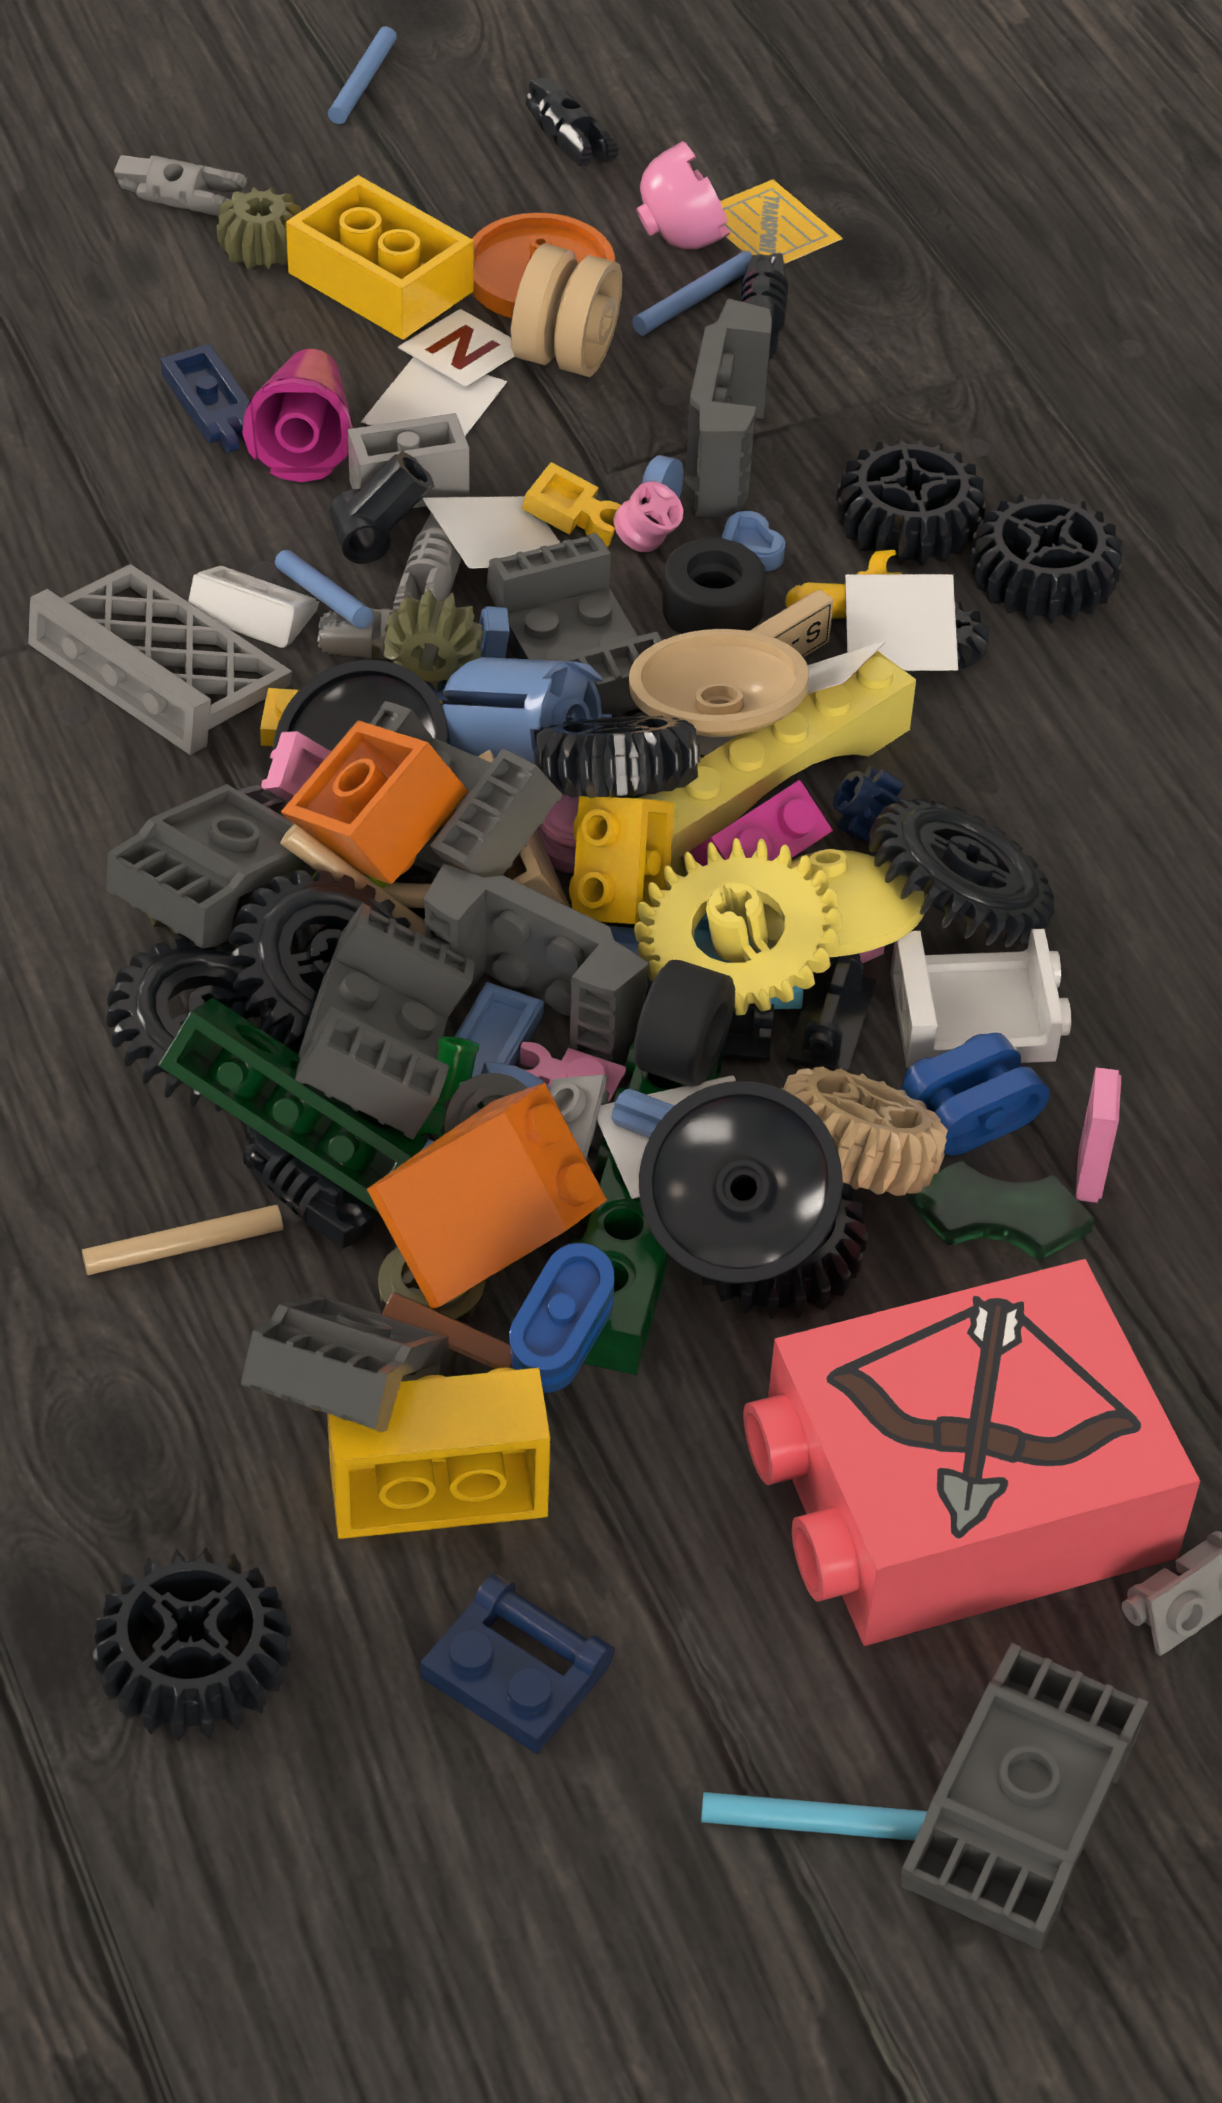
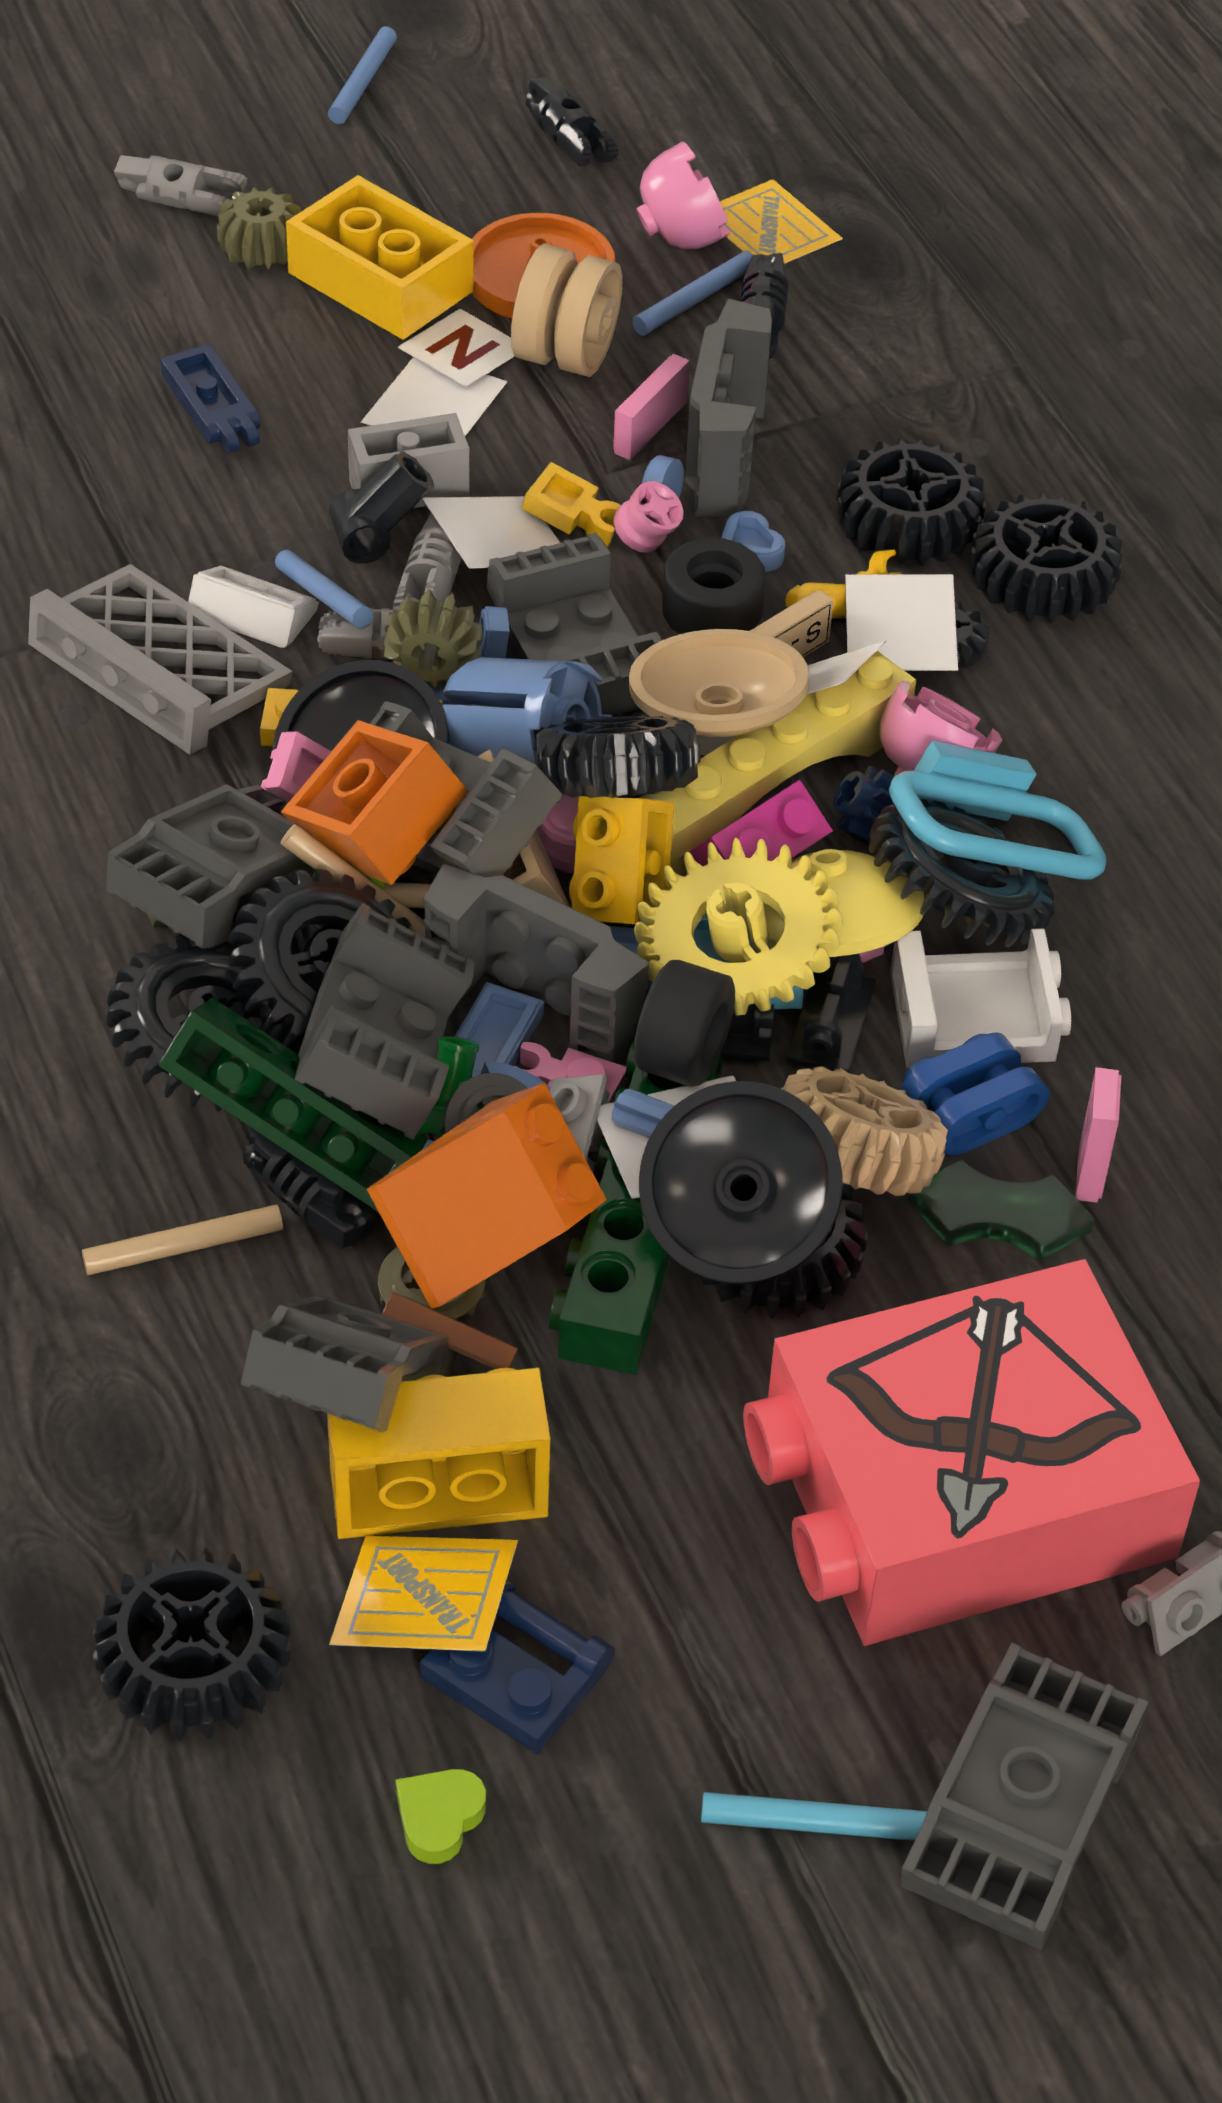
dark pink cone [242,349,353,482] -> none
blue brick [509,1243,614,1393] -> none
none -> yellow sticker [329,1536,518,1651]
none -> lime tile [395,1769,486,1864]
none -> bright pink tile [613,354,689,460]
none -> bright pink cylinder [880,681,1003,775]
none -> medium azure bar [889,740,1107,880]

